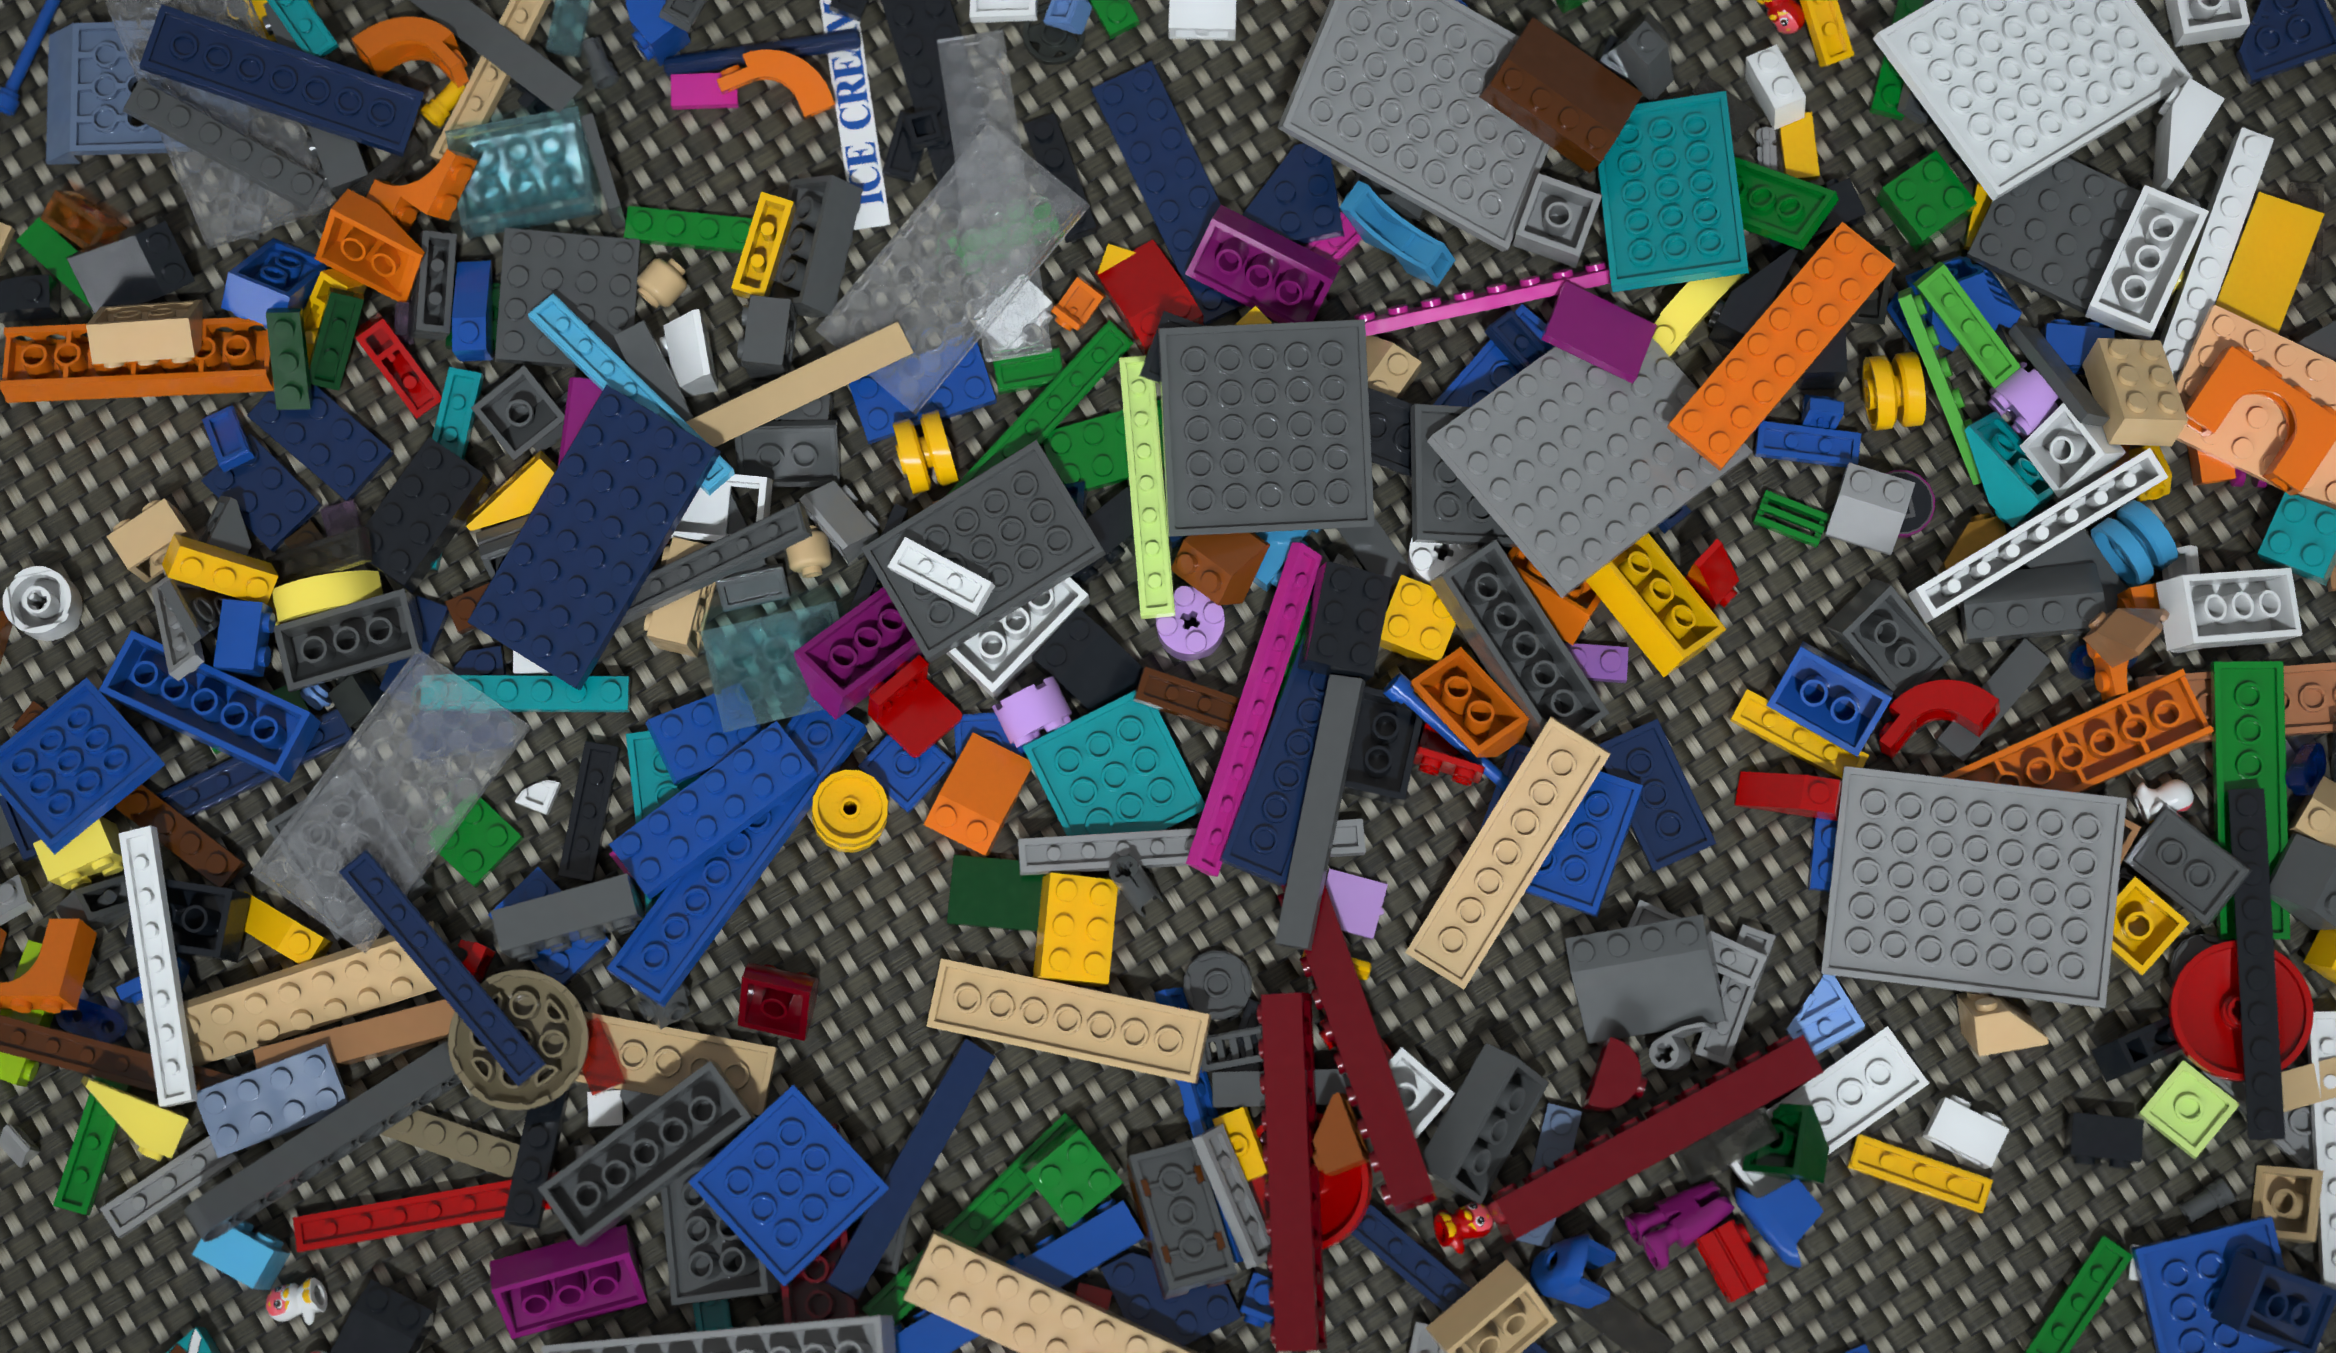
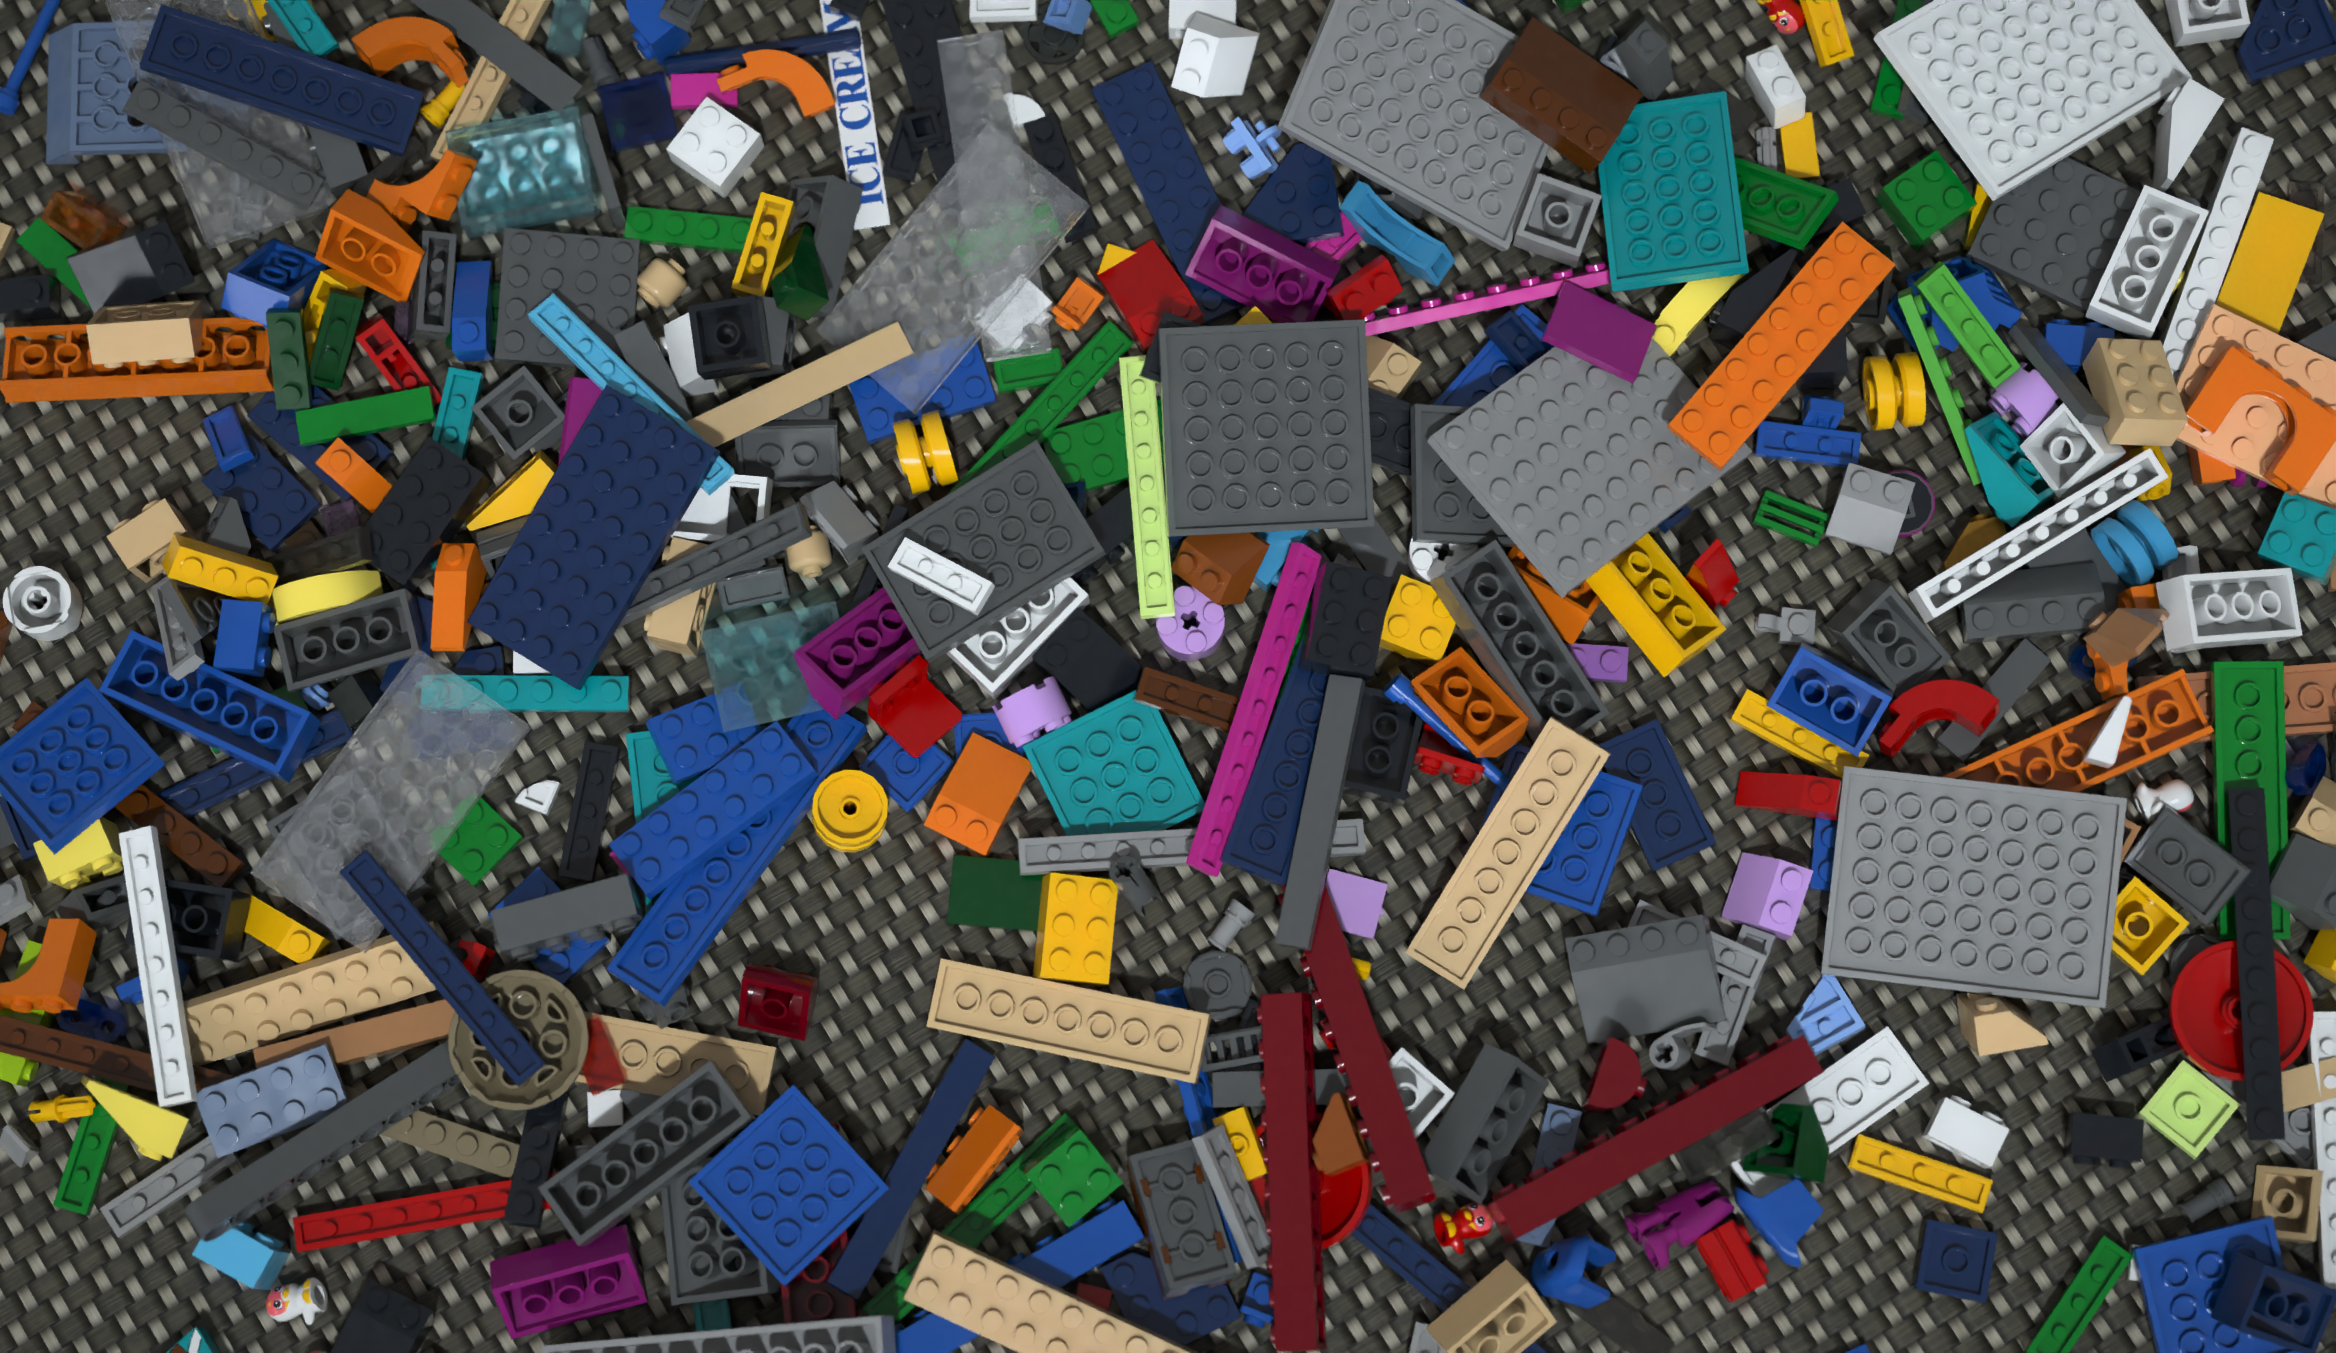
none -> yellow axle [28,1095,96,1123]
none -> green tile [295,386,436,447]
none -> orange slope [314,437,393,514]
none -> orange slope [430,543,487,651]
none -> clear blue tile [598,72,678,153]
none -> white brick [666,96,765,198]
none -> black brick [688,295,772,380]
none -> dark green slope [770,224,829,321]
none -> orange slope [925,1104,1024,1215]
none -> white tile [1004,94,1045,130]
none -> white slope [1171,12,1260,97]
none -> light grey pin [1207,898,1255,952]
none -> light blue hips [1222,117,1282,180]
none -> red bracket [1322,255,1404,321]
none -> lavender slope [1720,852,1813,941]
none -> light grey plate [1754,607,1816,646]
none -> dark blue plate [1914,1219,1998,1304]
none -> white slope [2083,696,2132,769]

